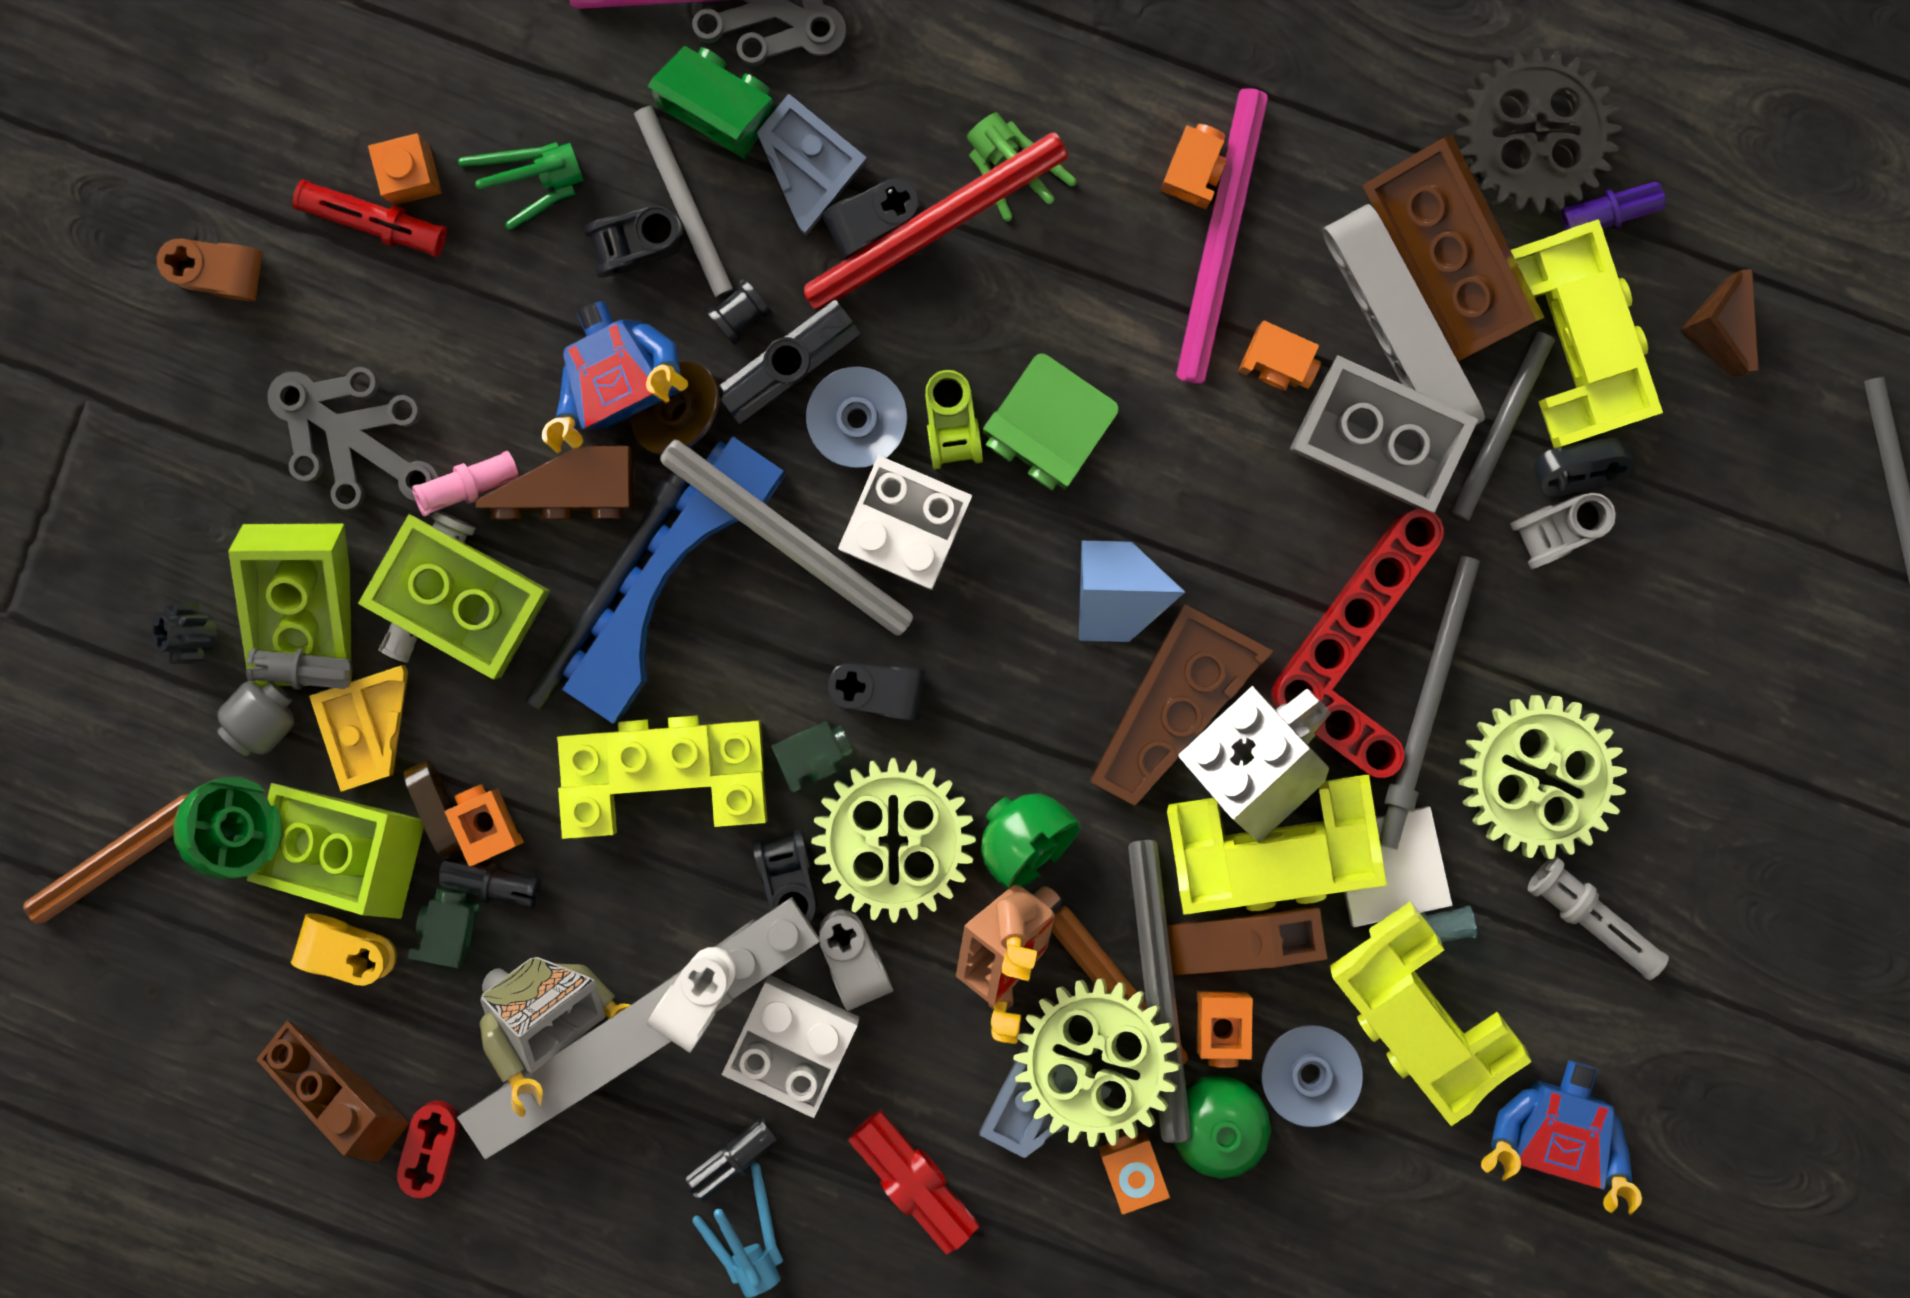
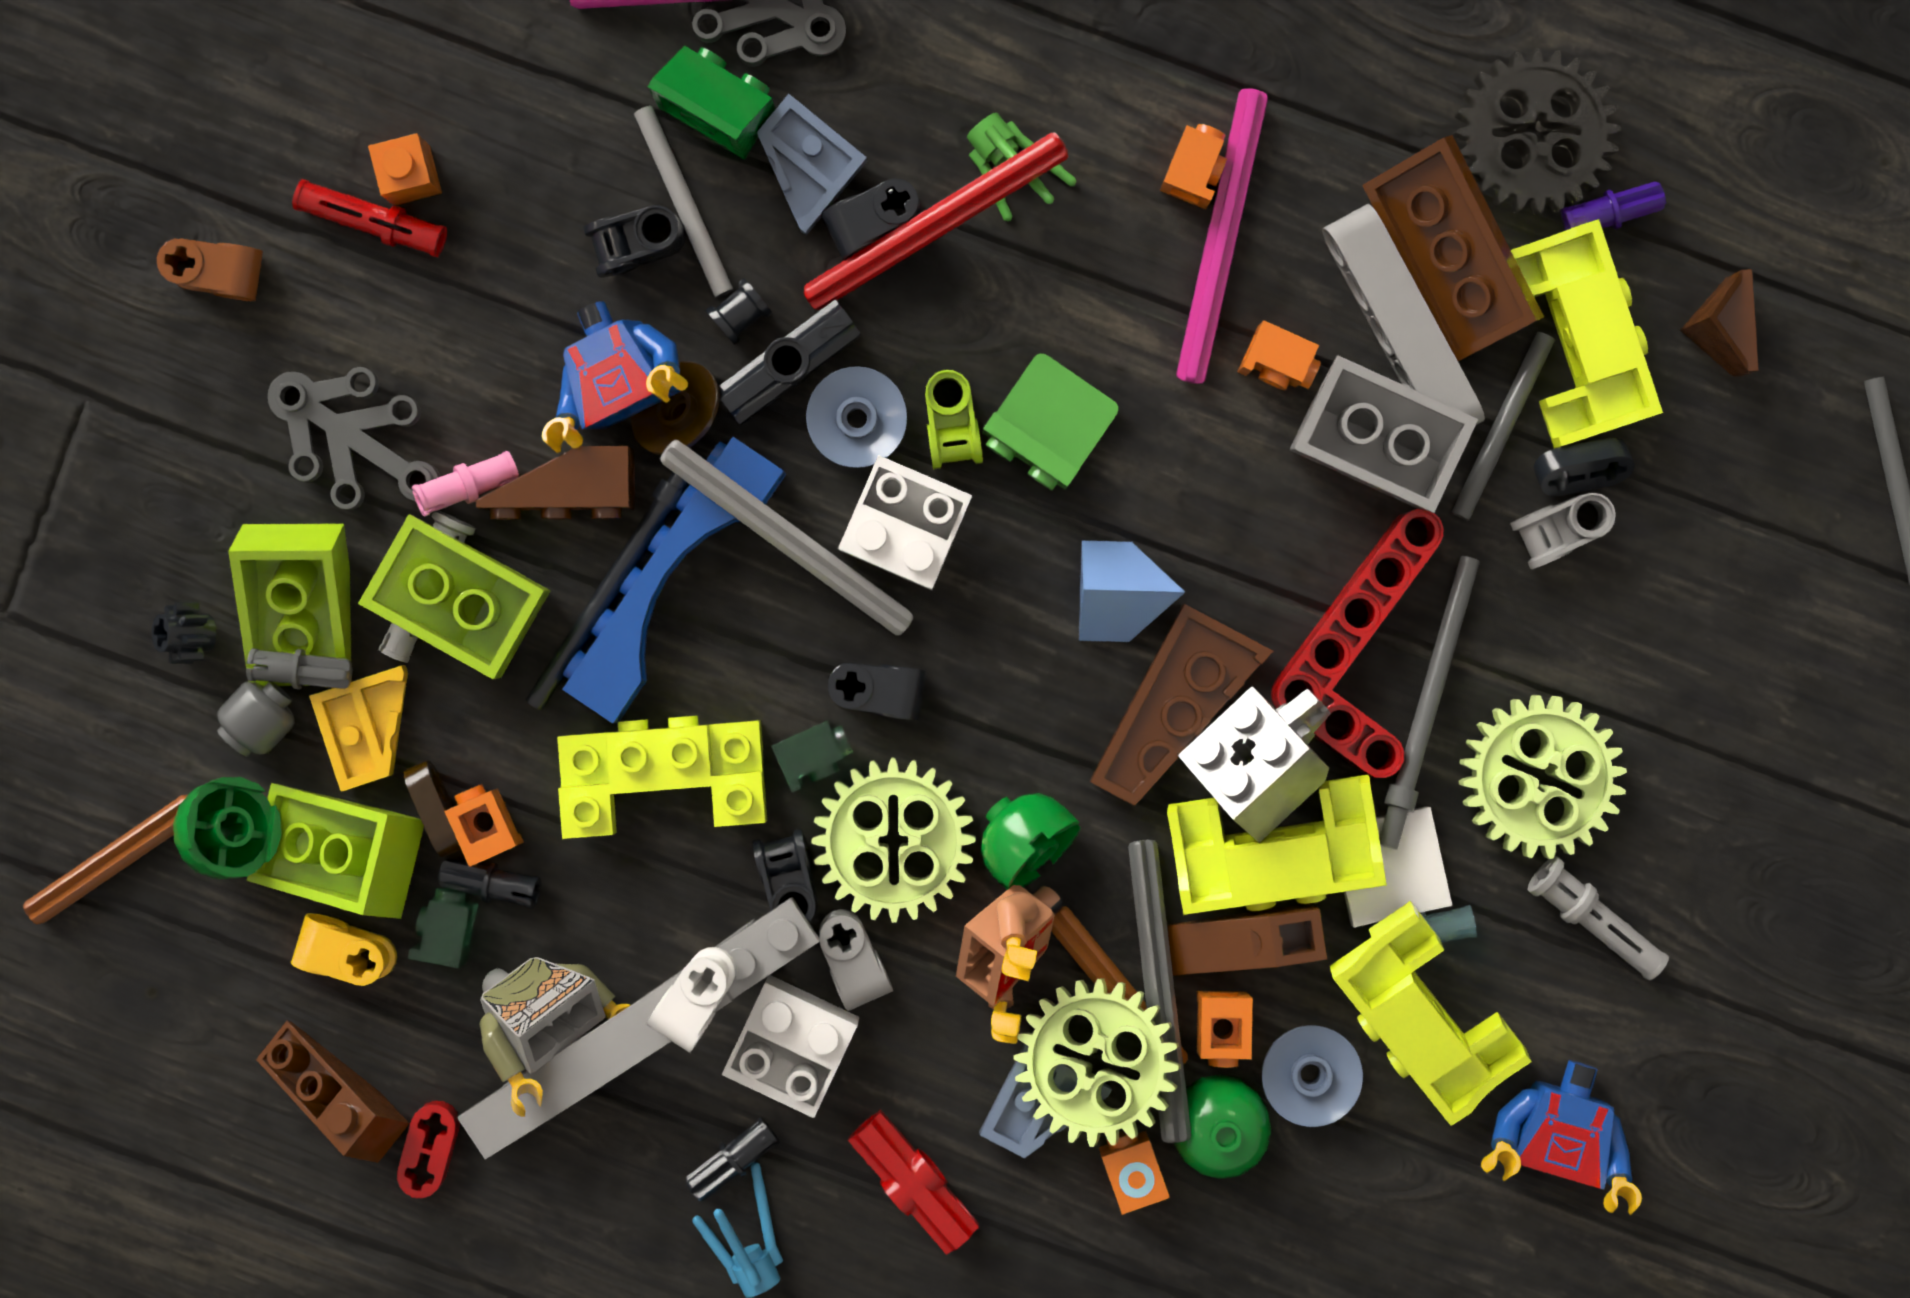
green plant [458,142,584,230] -> none

